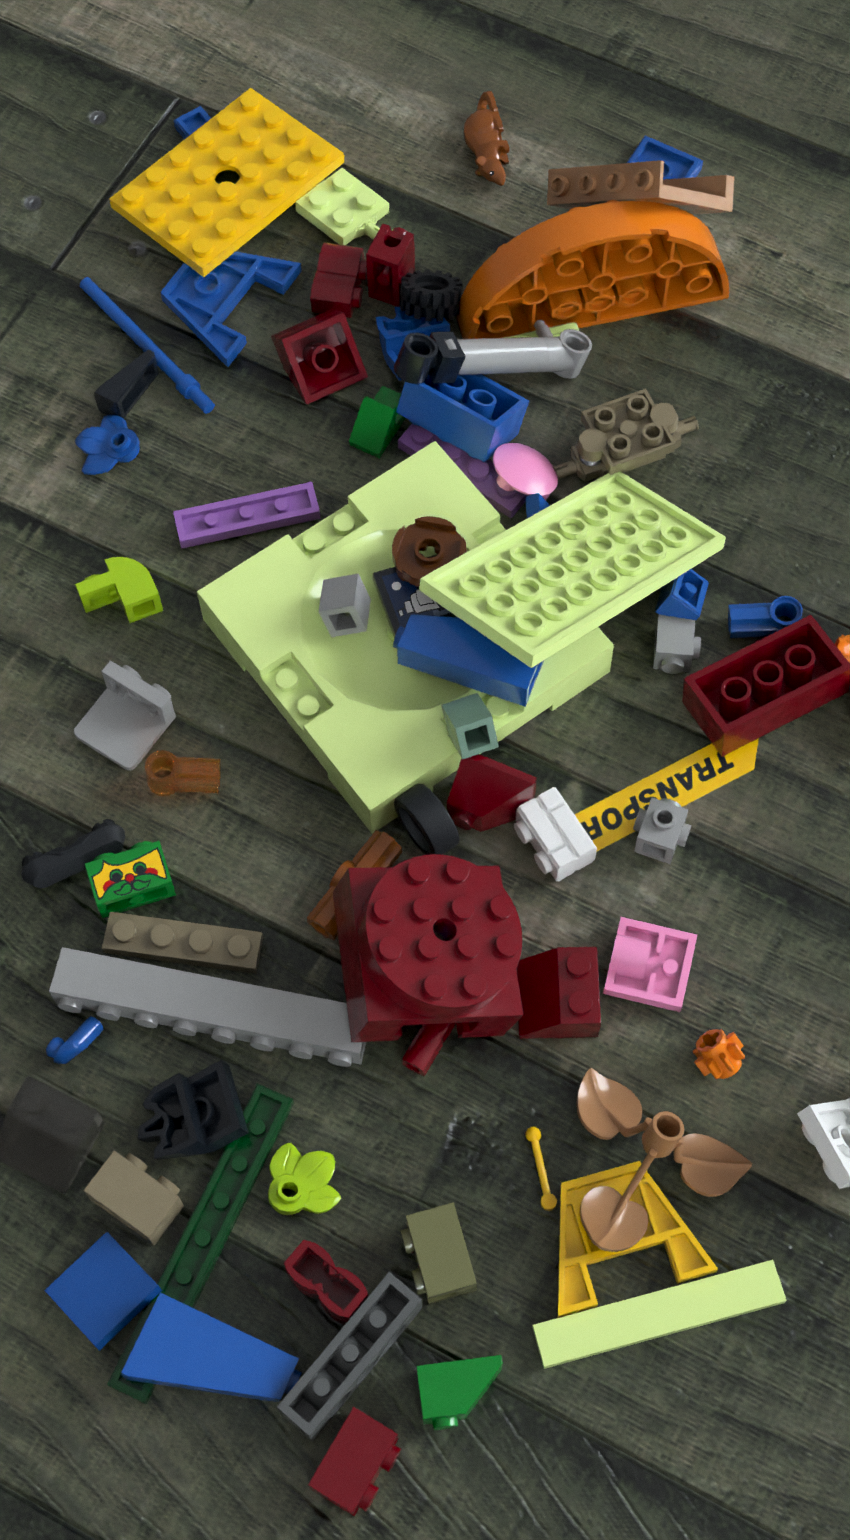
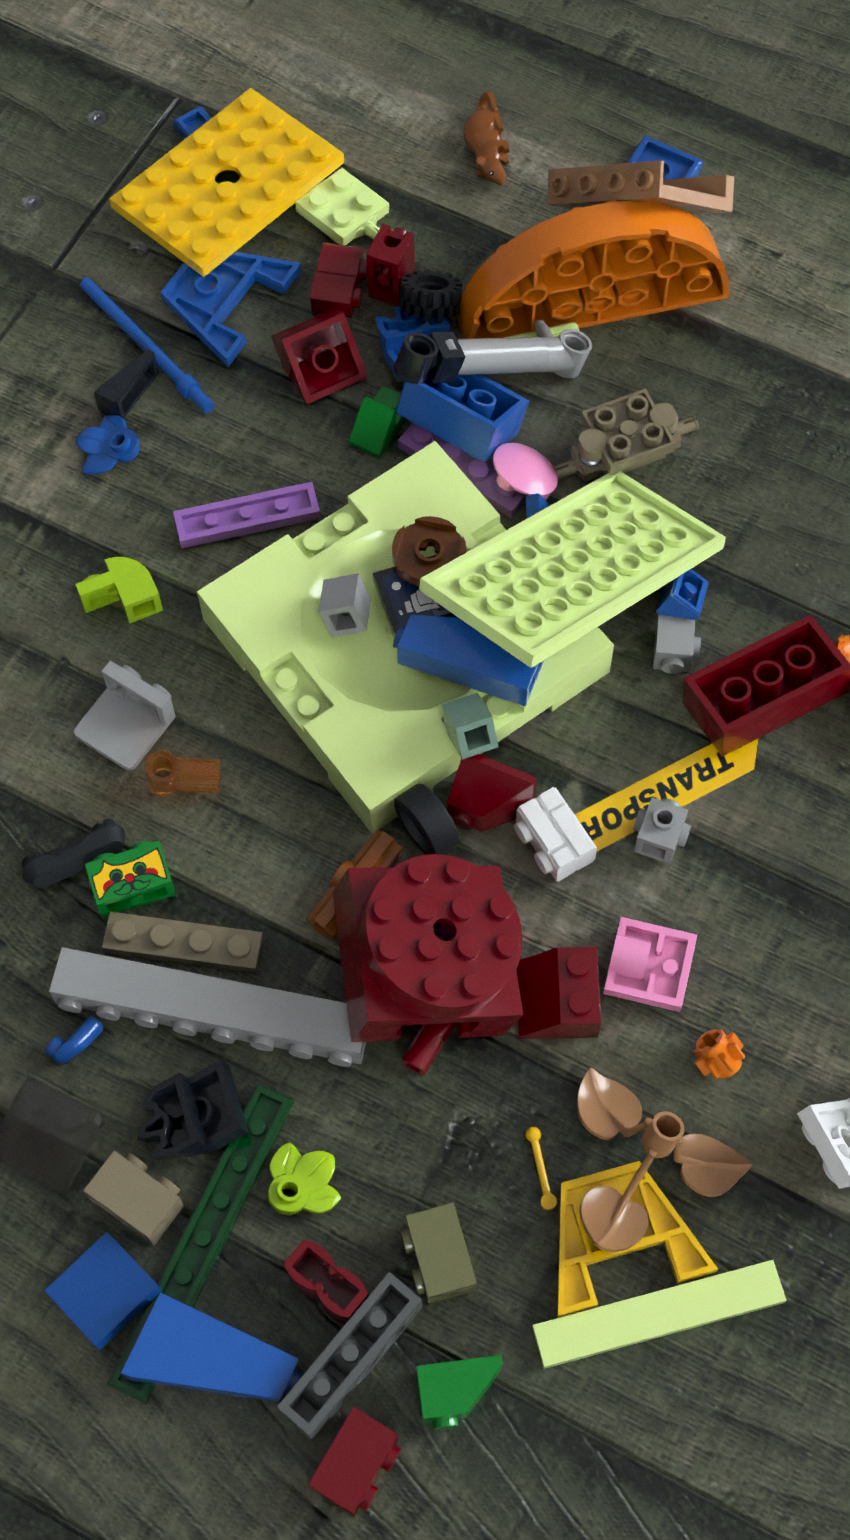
blue piece [728,596,803,638] -> none

